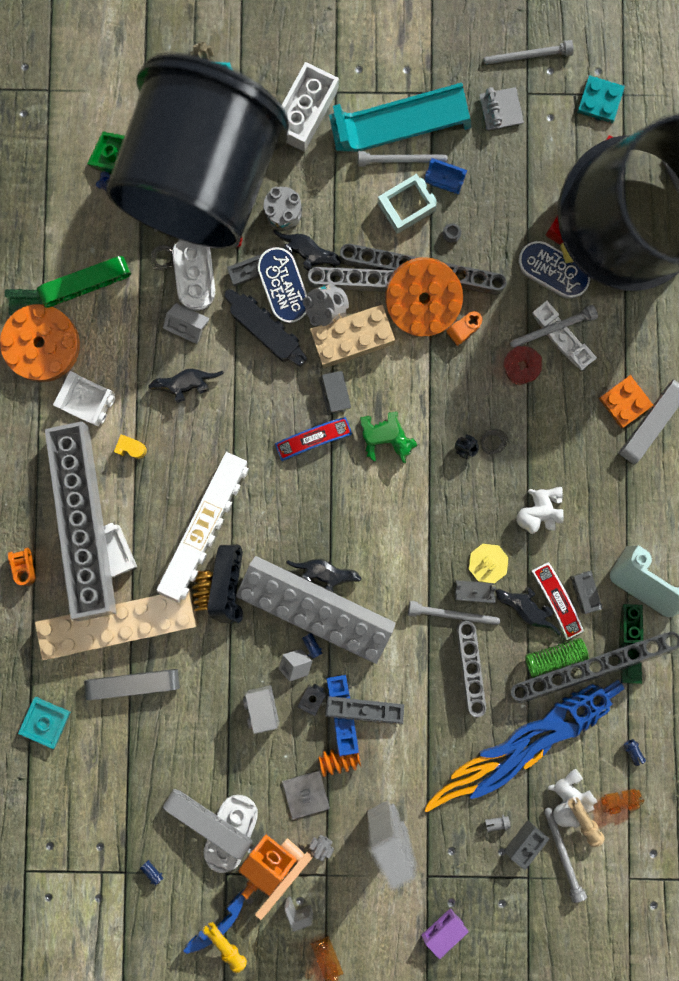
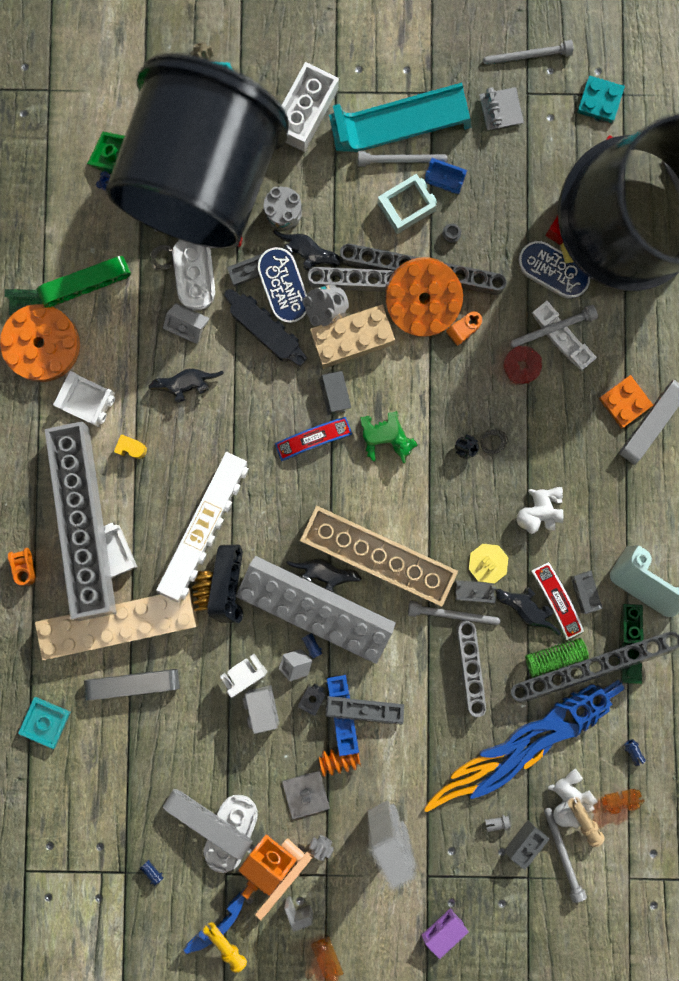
none -> white panel [220,654,267,698]
none -> tan brick [300,505,458,607]

